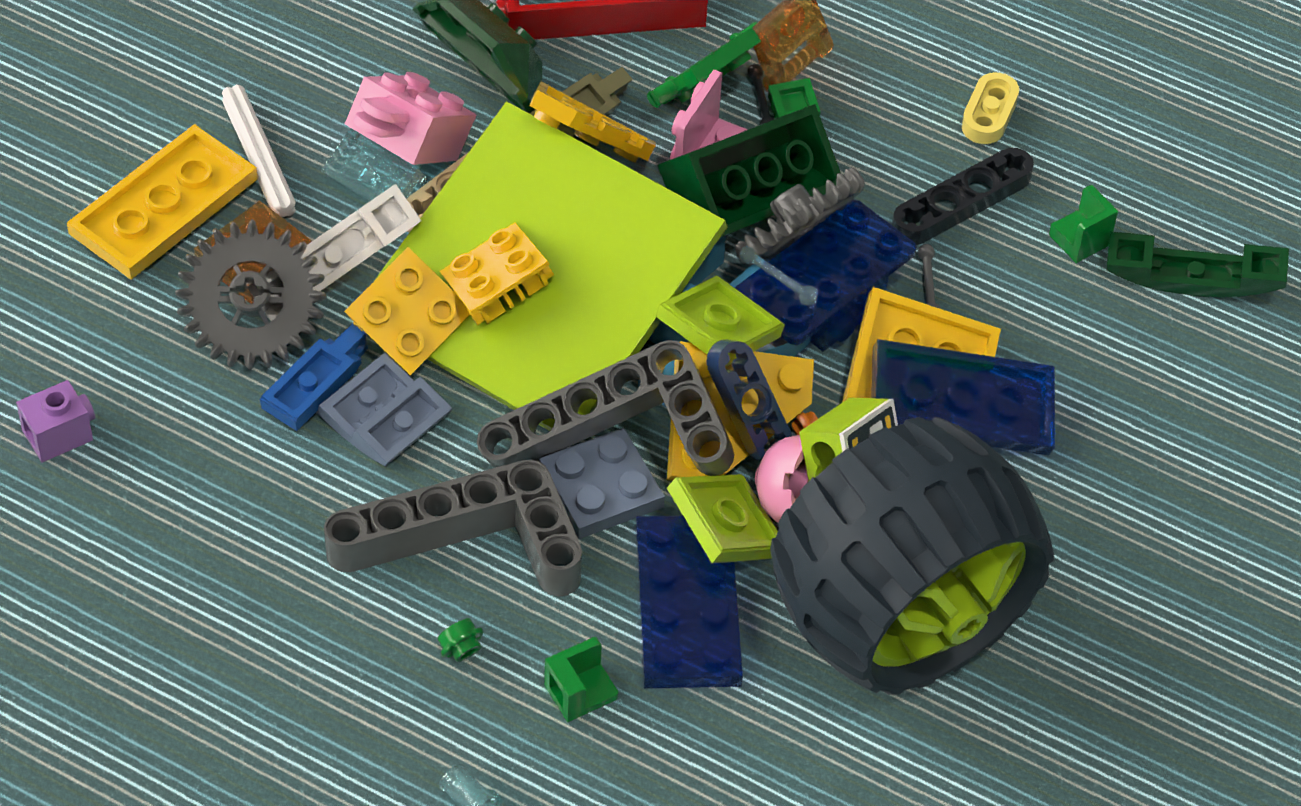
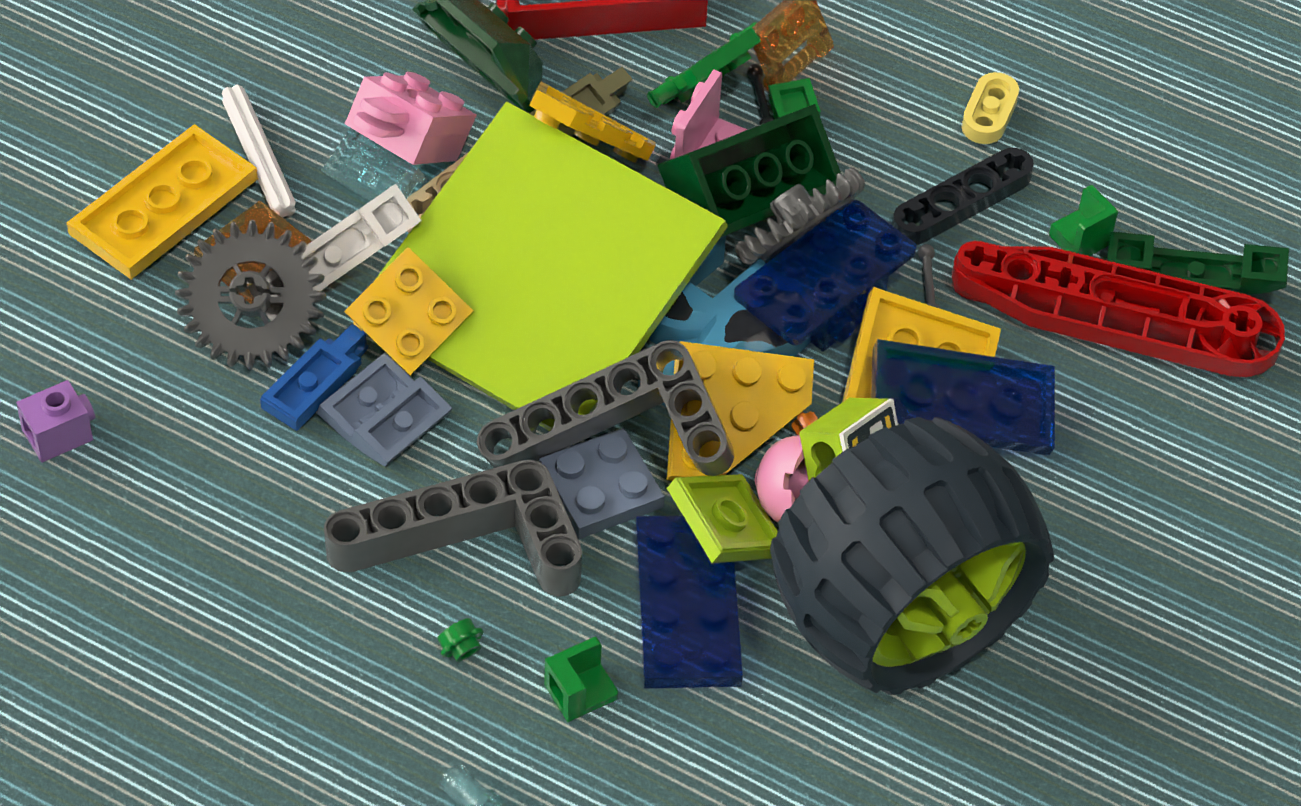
yellow hinge [439,222,554,325] -> none
lime tile [656,275,785,367] -> none
dark blue beam [706,340,792,461] -> none
clear light blue hinge [740,246,818,305] -> none
none -> red beam [952,241,1285,378]

